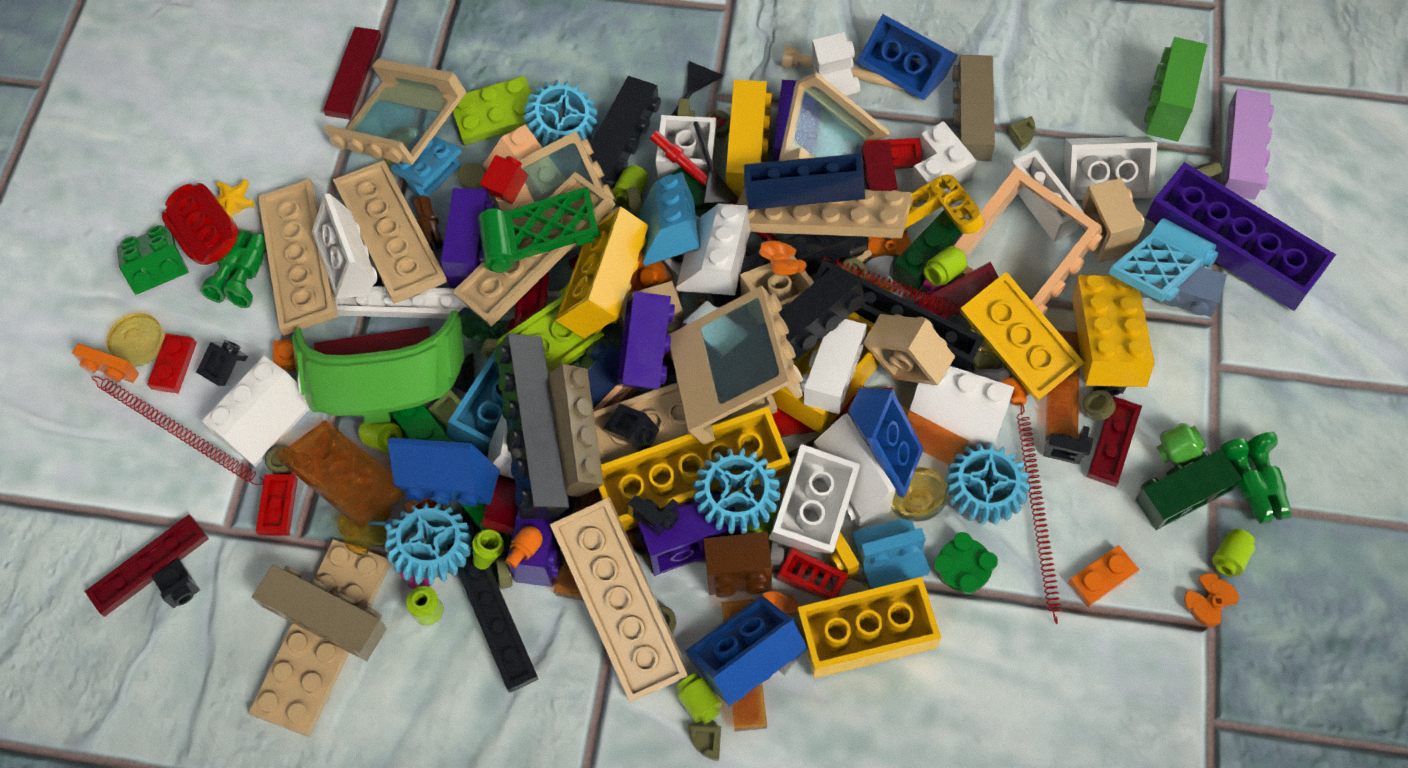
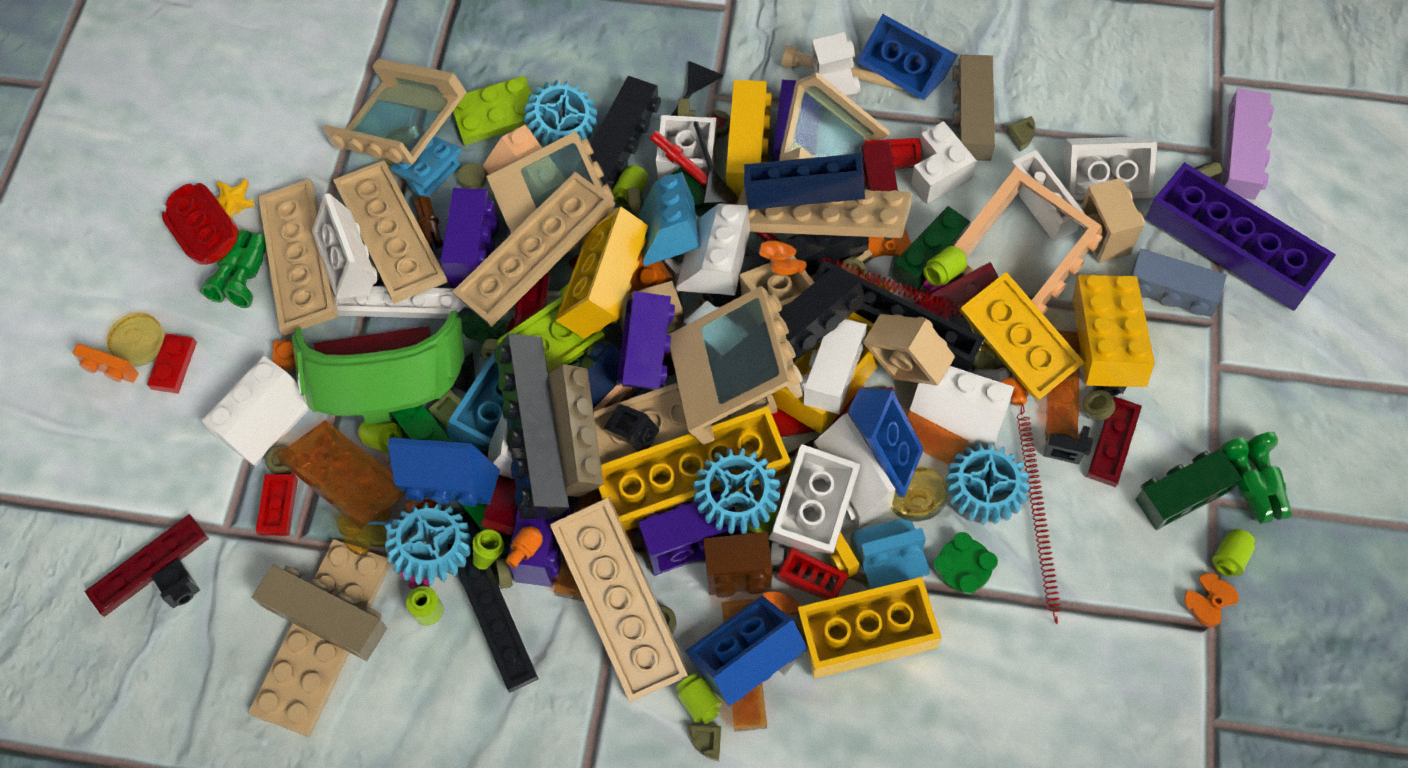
red piece [91,376,264,485] -> none
green bracket [117,225,189,295] -> none
black bracket [196,340,248,386] -> none
dark red tile [323,27,381,120] -> none
green piece [478,186,600,273] -> none
red brick [479,155,528,205] -> none
black bracket [627,494,680,536] -> none
yellow beam [905,174,984,234] -> none
orange plate [1068,545,1140,608] -> none
medium azure piece [1109,218,1218,302] -> none
bright green brick [1143,37,1207,142] -> none
bright green head [1157,423,1206,466] -> none

